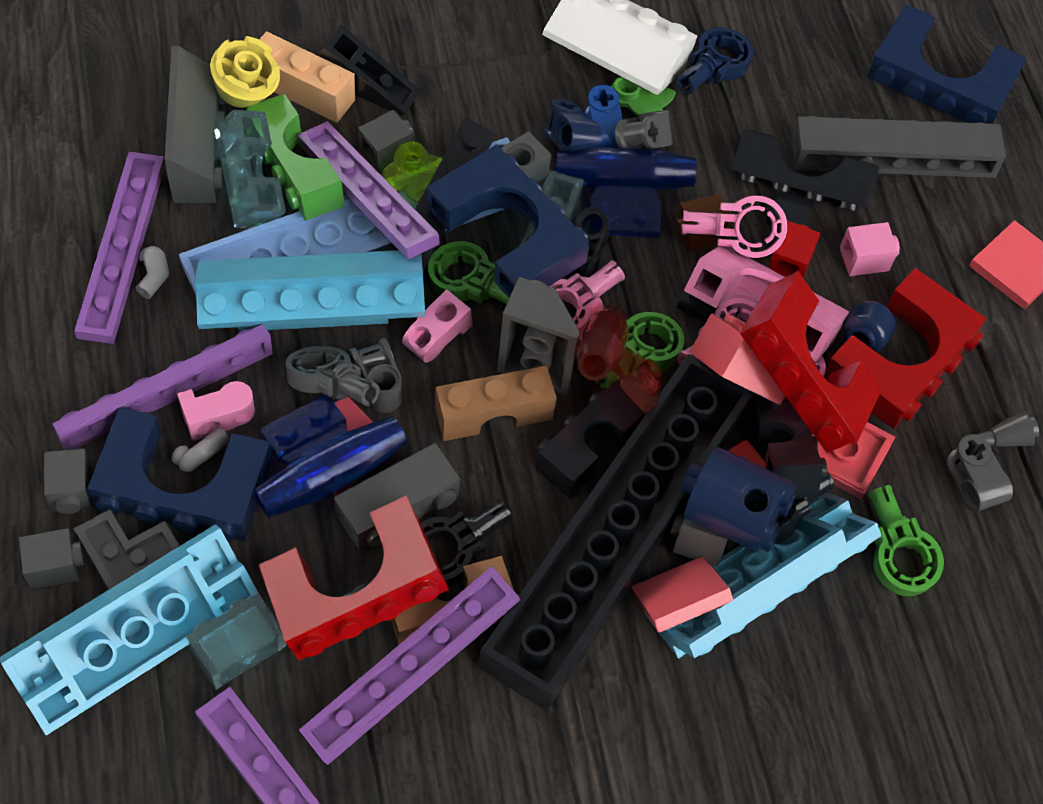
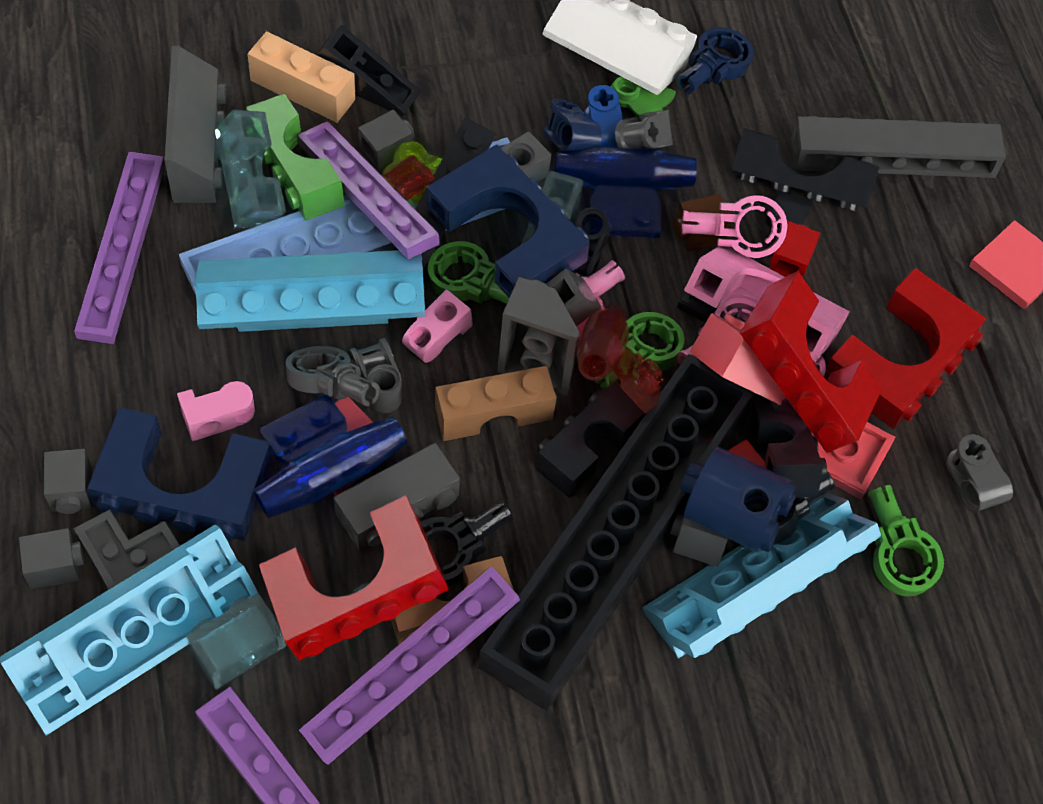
medium lavender plate [52,324,273,450] -> none
light grey arm [135,246,169,299] -> none
light grey arm [172,428,229,472] -> none
light yellow cone [210,36,280,108] -> none
coral tile [631,556,733,632] -> none
bright pink brick [840,222,900,276] -> none
dark blue head [842,301,896,353] -> none
dark blue arch [867,4,1027,124] -> none
dark grey cone [975,410,1039,446] -> none
none -> clear red plate [384,155,435,201]
none -> dark grey brick [546,268,601,327]

